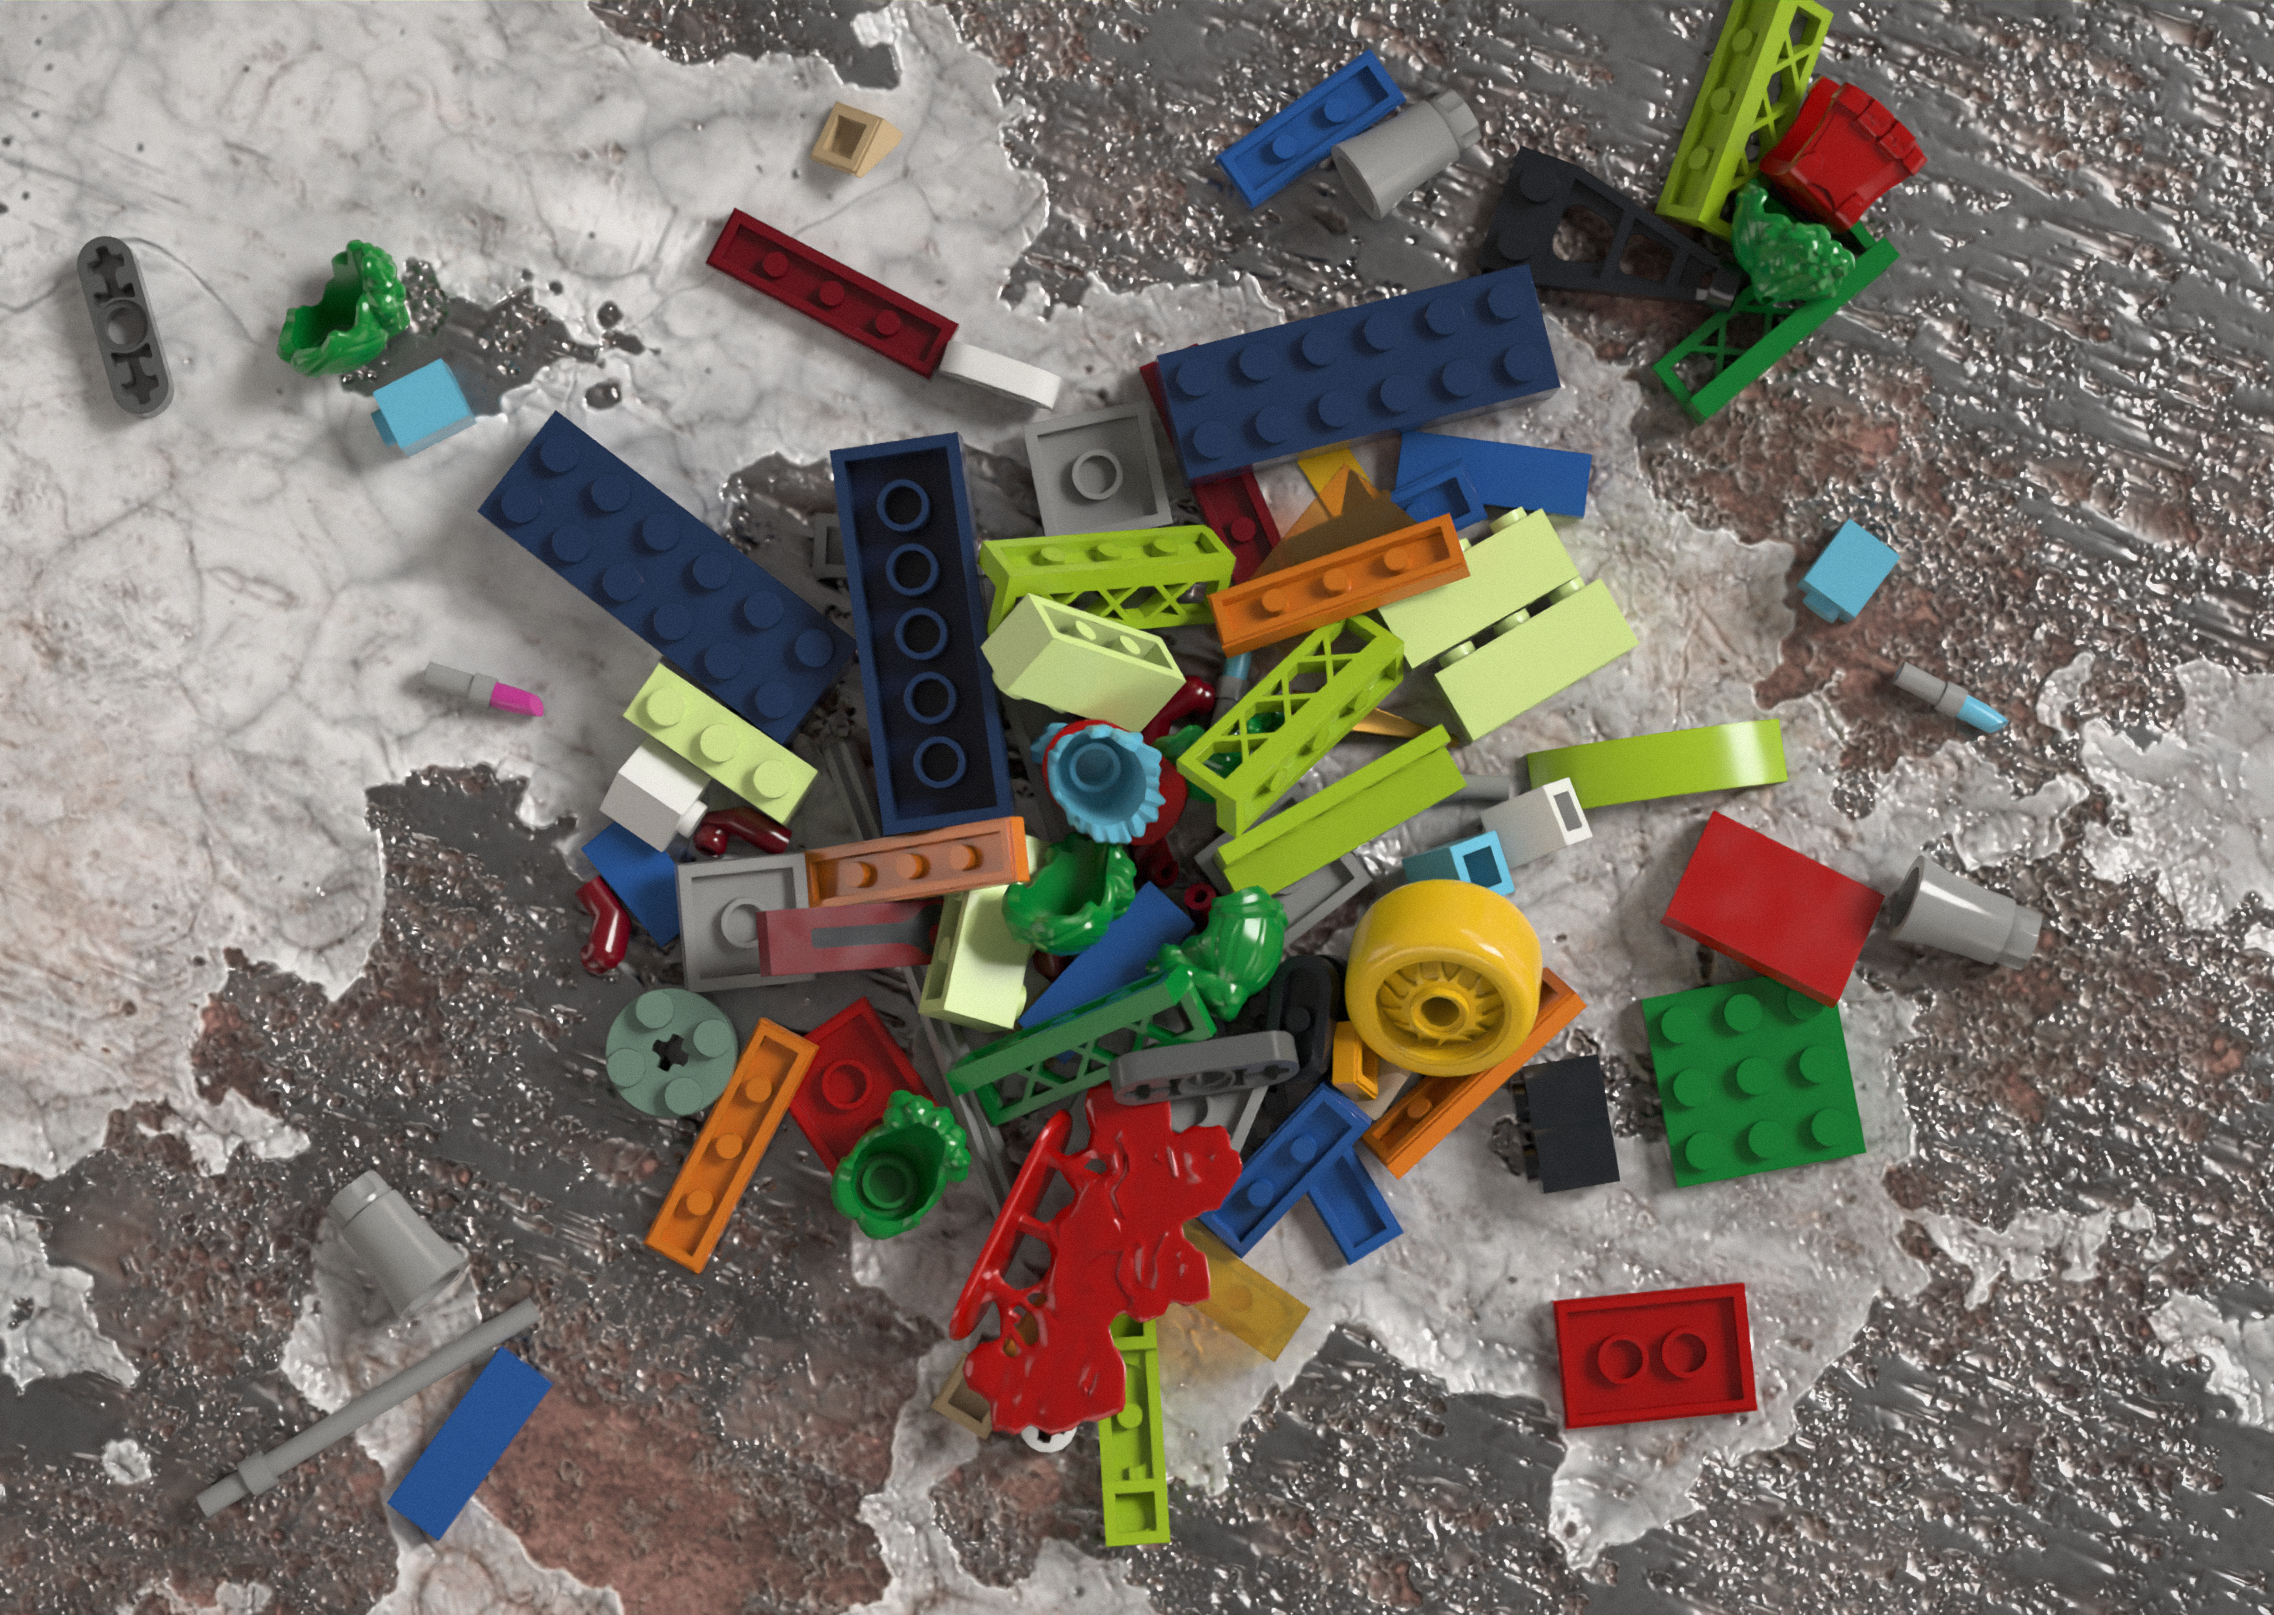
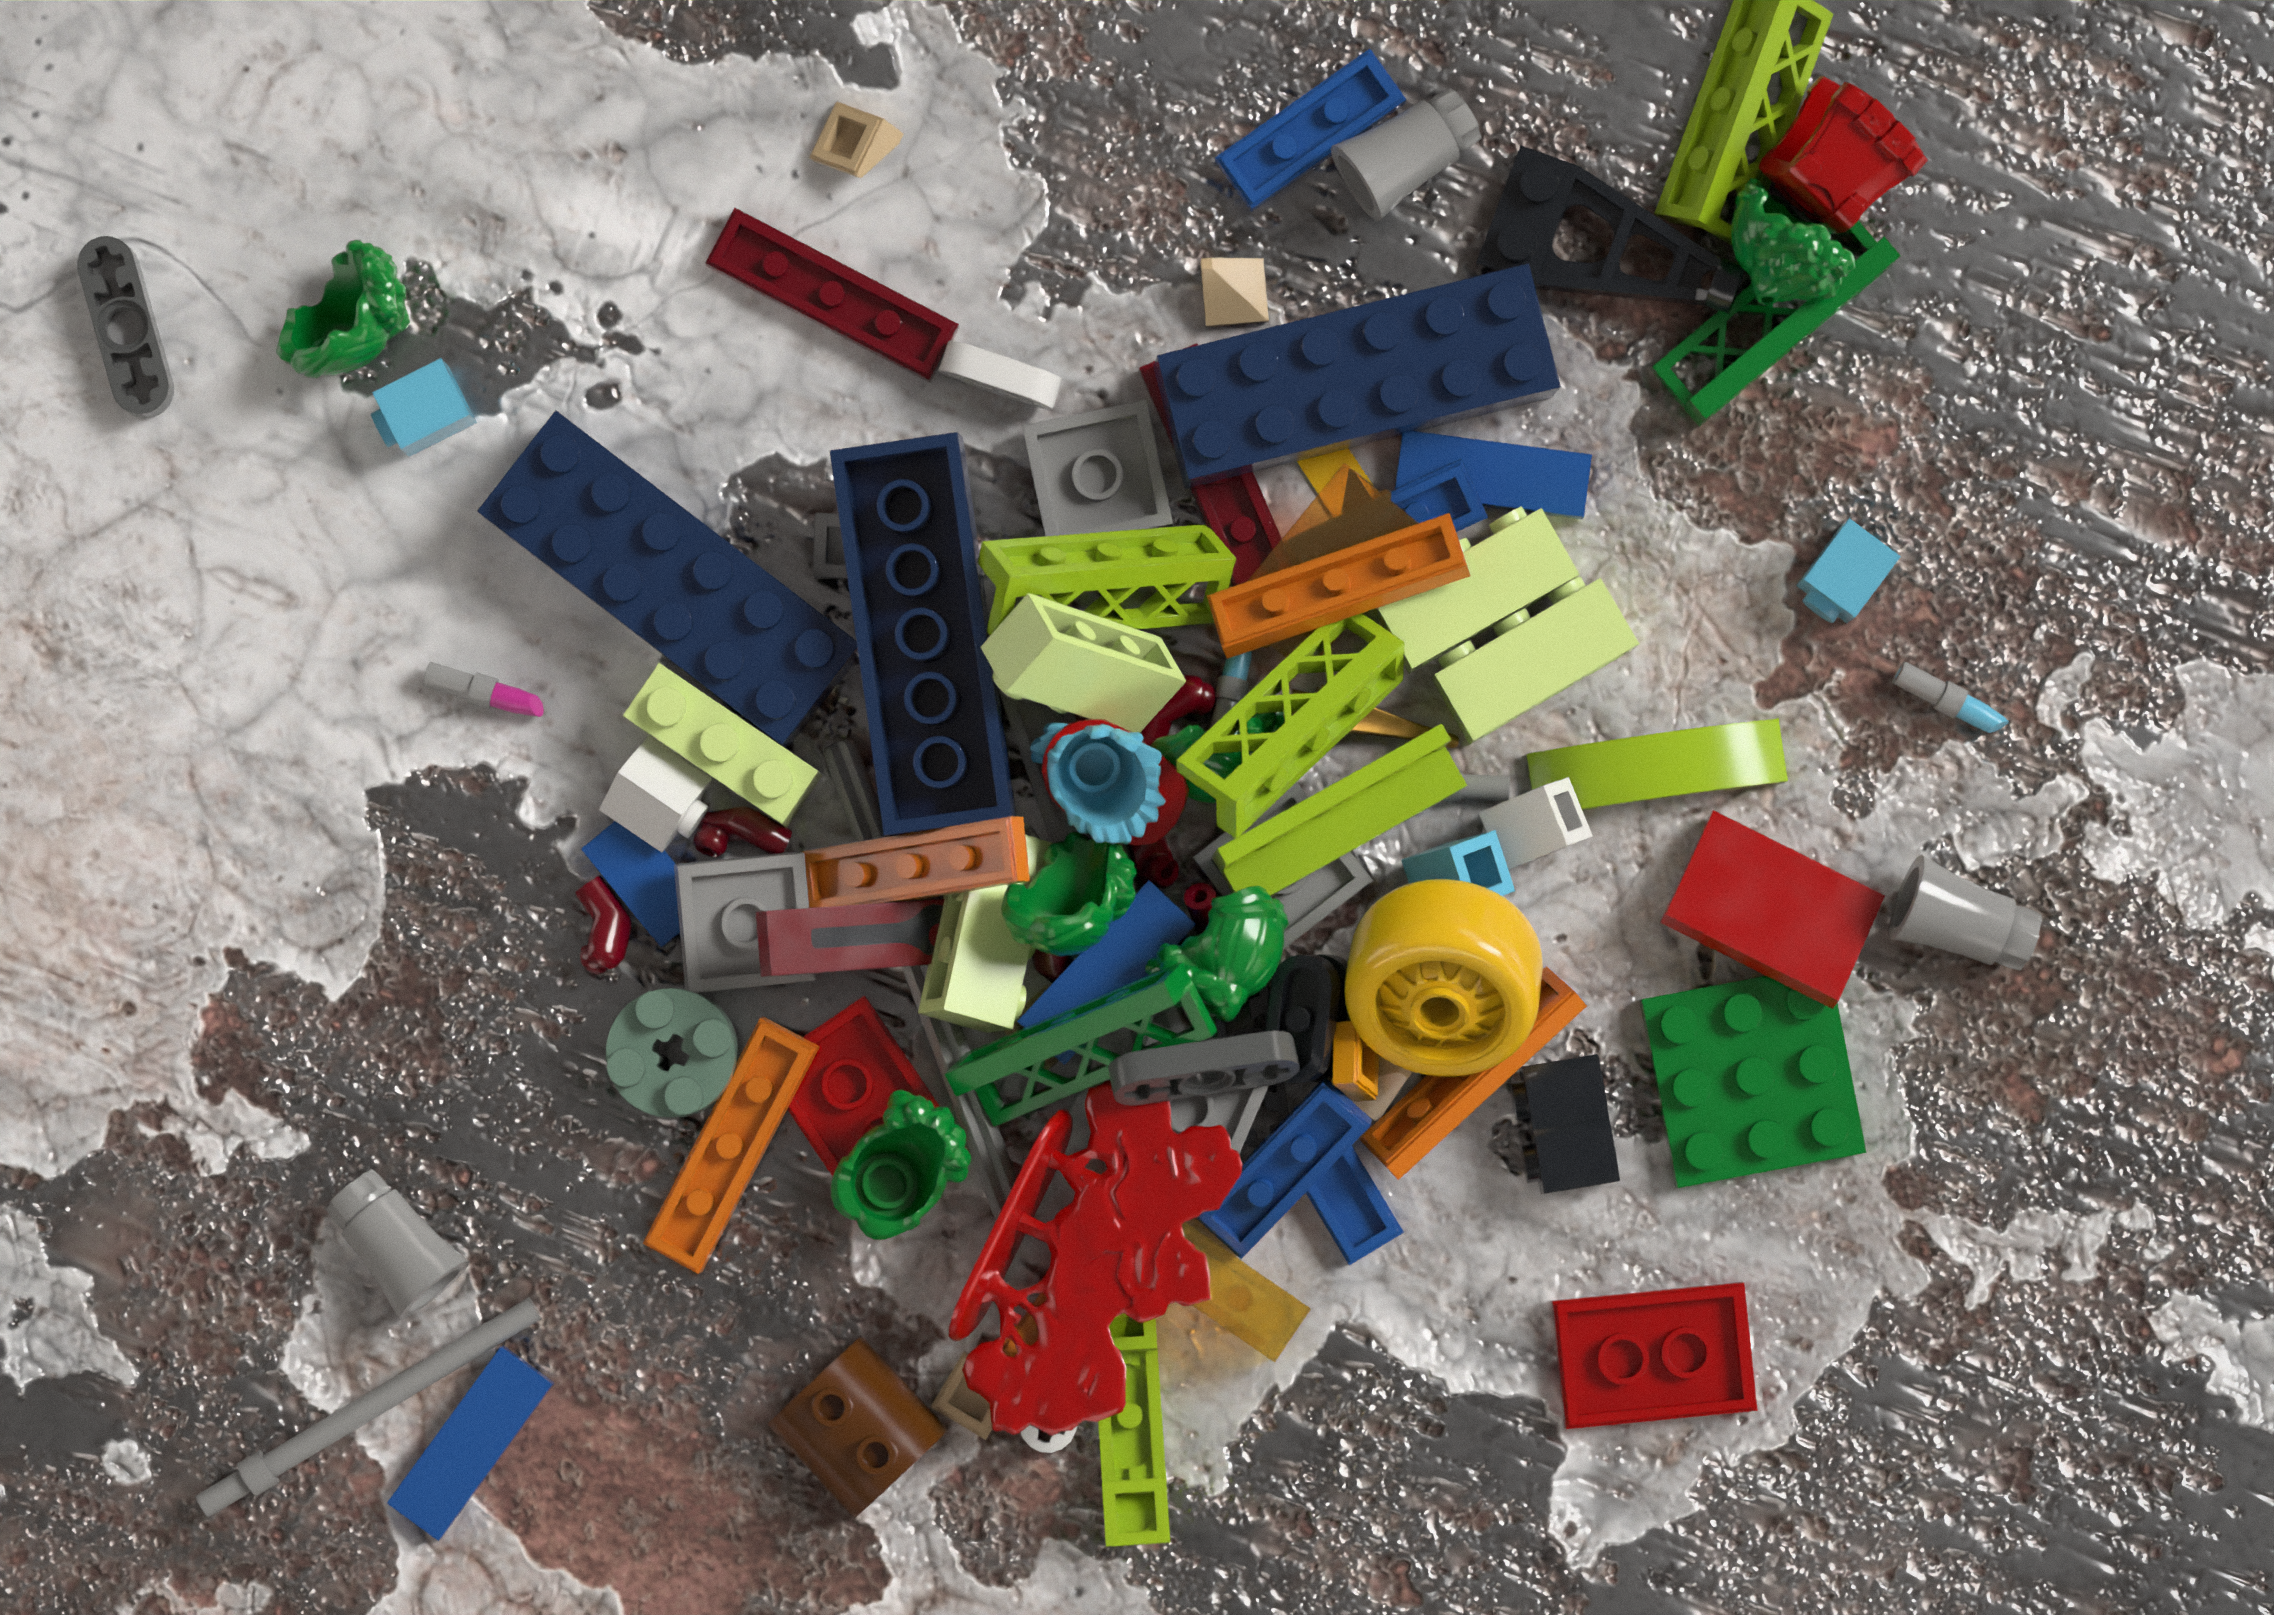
none -> reddish brown brick [767,1336,949,1518]
none -> tan slope [1200,258,1269,328]

